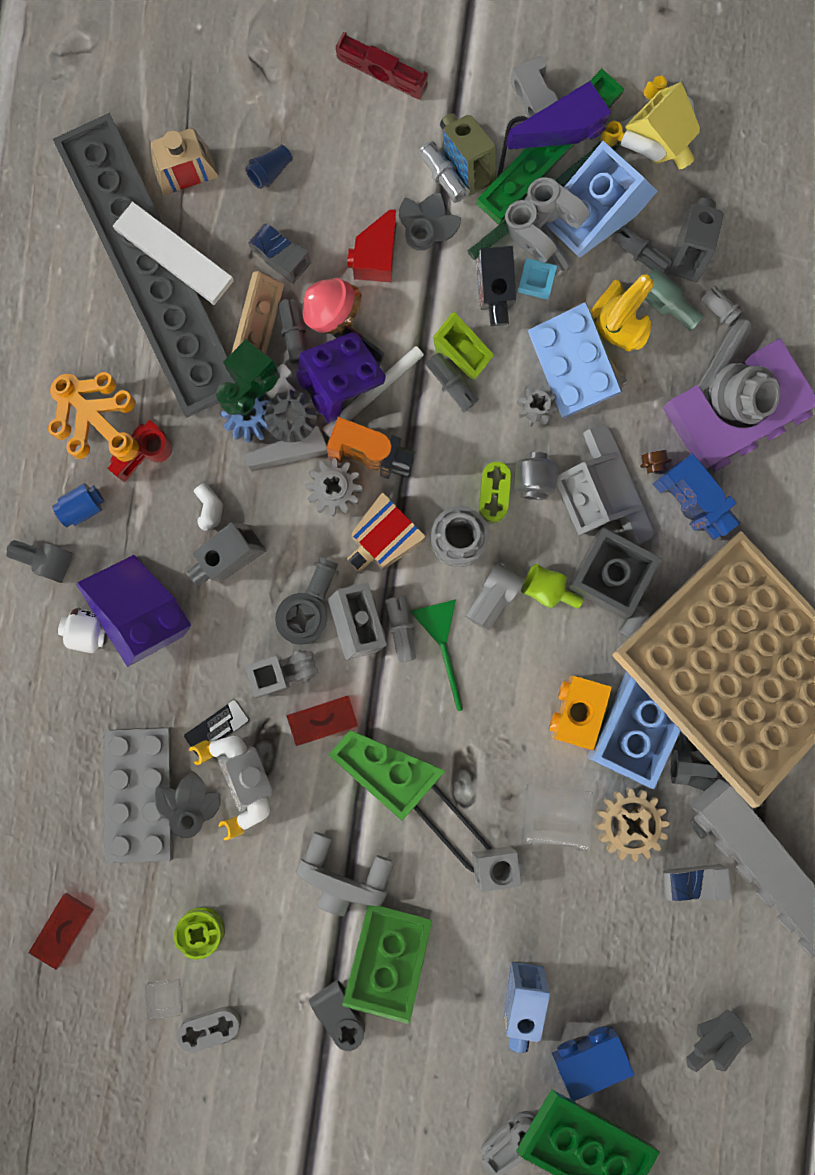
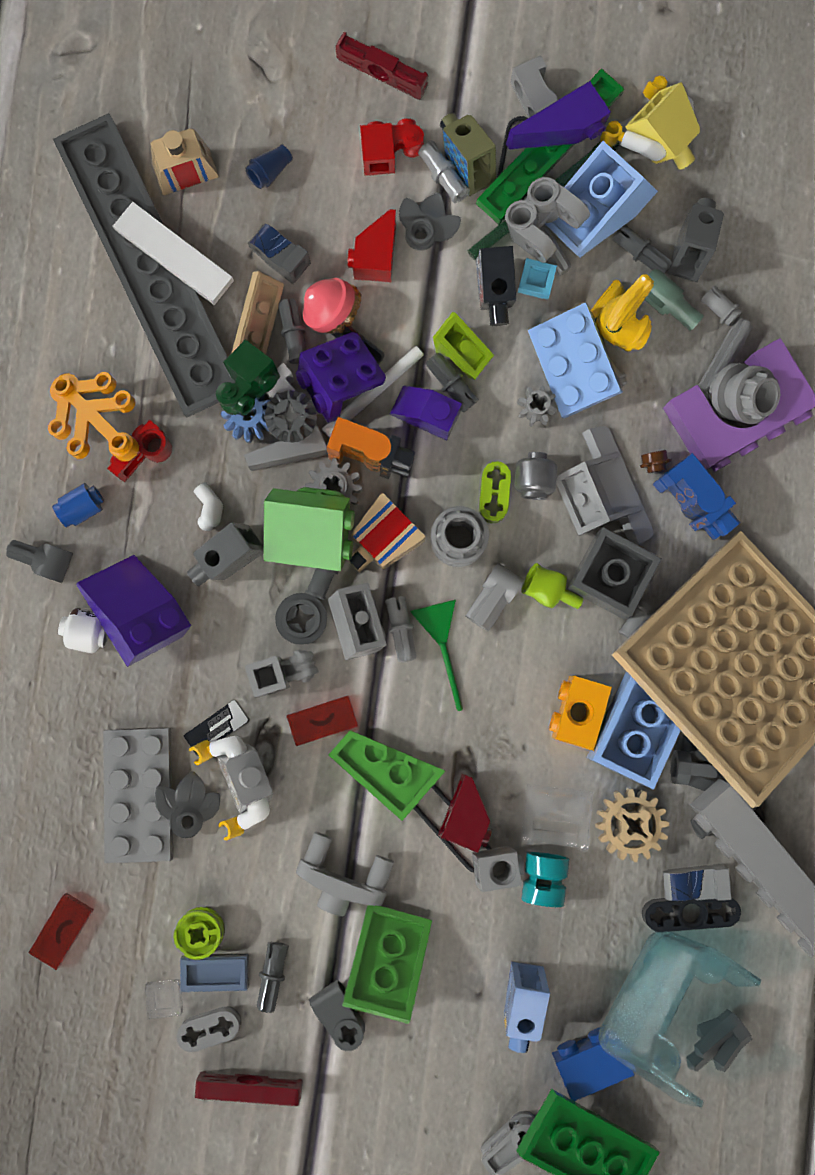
none -> sand blue tile [180,954,249,992]
none -> dark red piece [195,1071,303,1106]
none -> dark grey axle [257,942,289,1013]
none -> brick [263,487,355,571]
none -> red brick [360,118,424,176]
none -> dark purple slope [390,385,462,441]
none -> dark red slope [438,774,492,853]
none -> teal wheel [521,852,570,908]
none -> clear light blue windscreen [599,931,762,1107]
none -> black beam [642,898,741,932]

